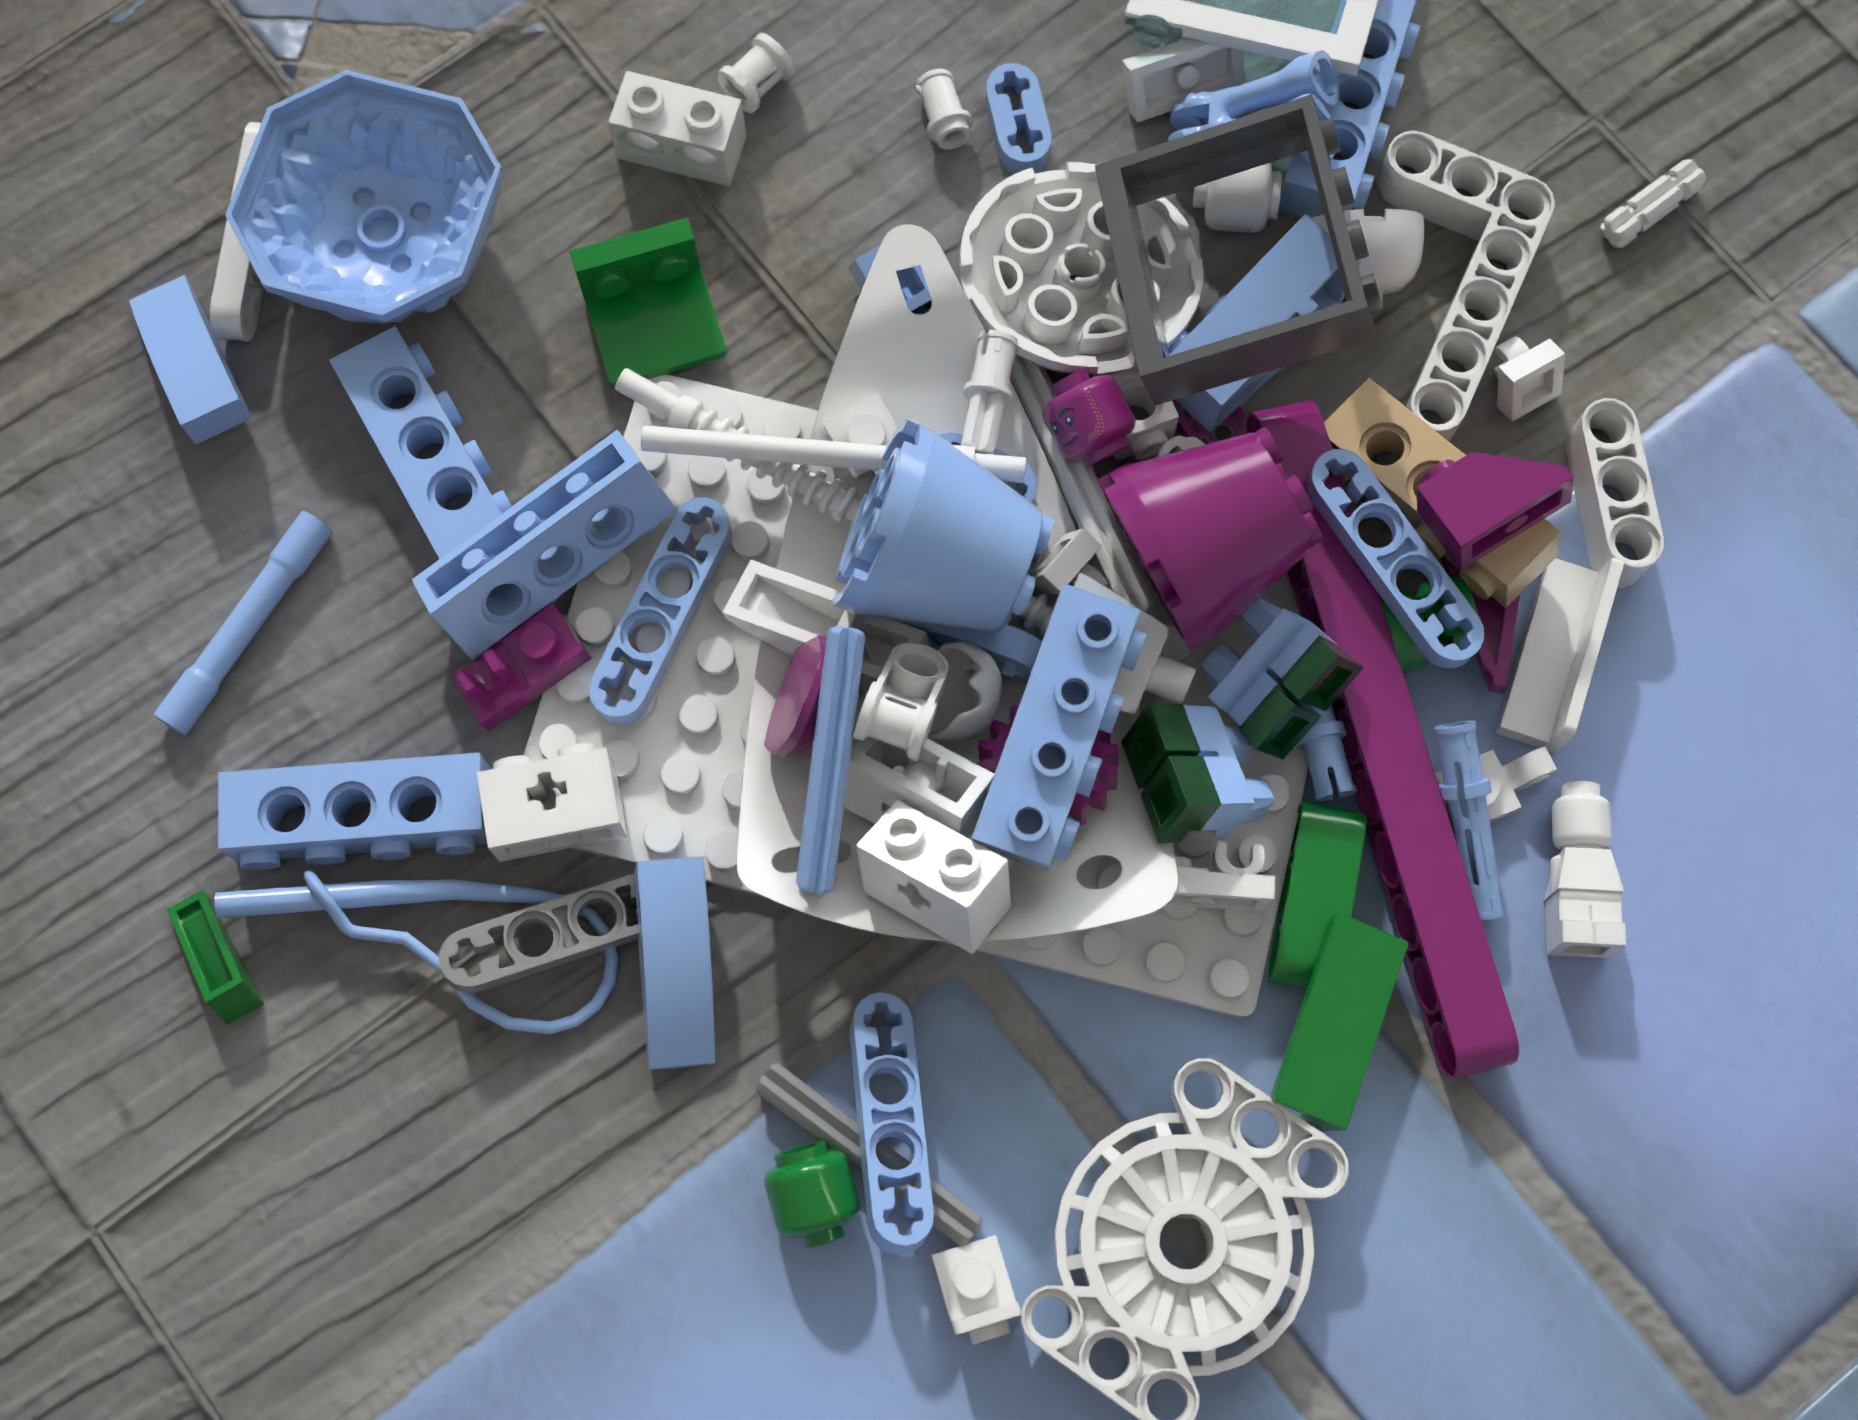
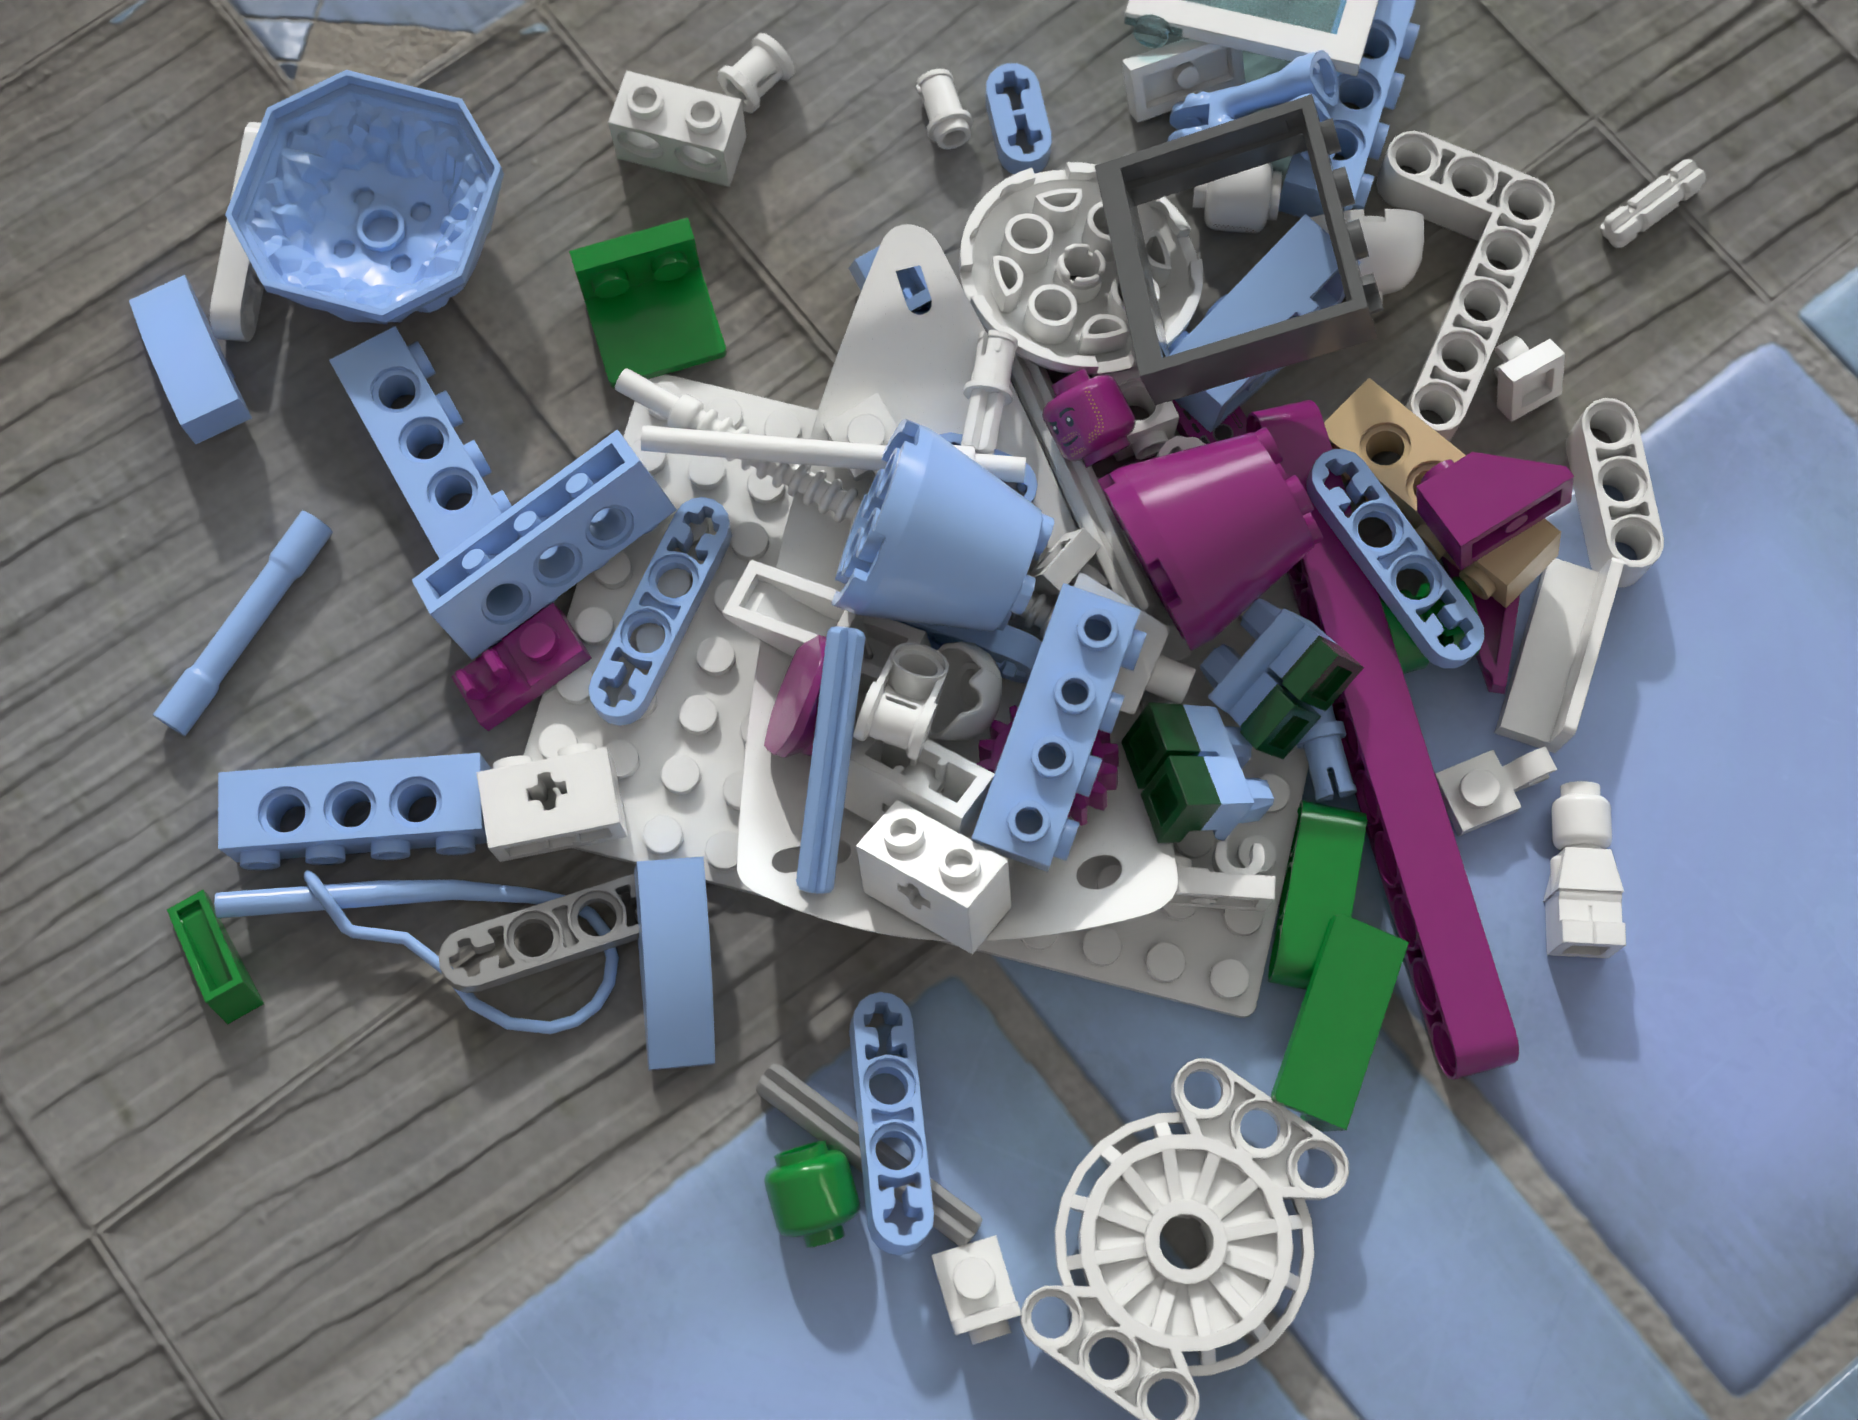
light blue pin [1434,721,1505,921] -> none

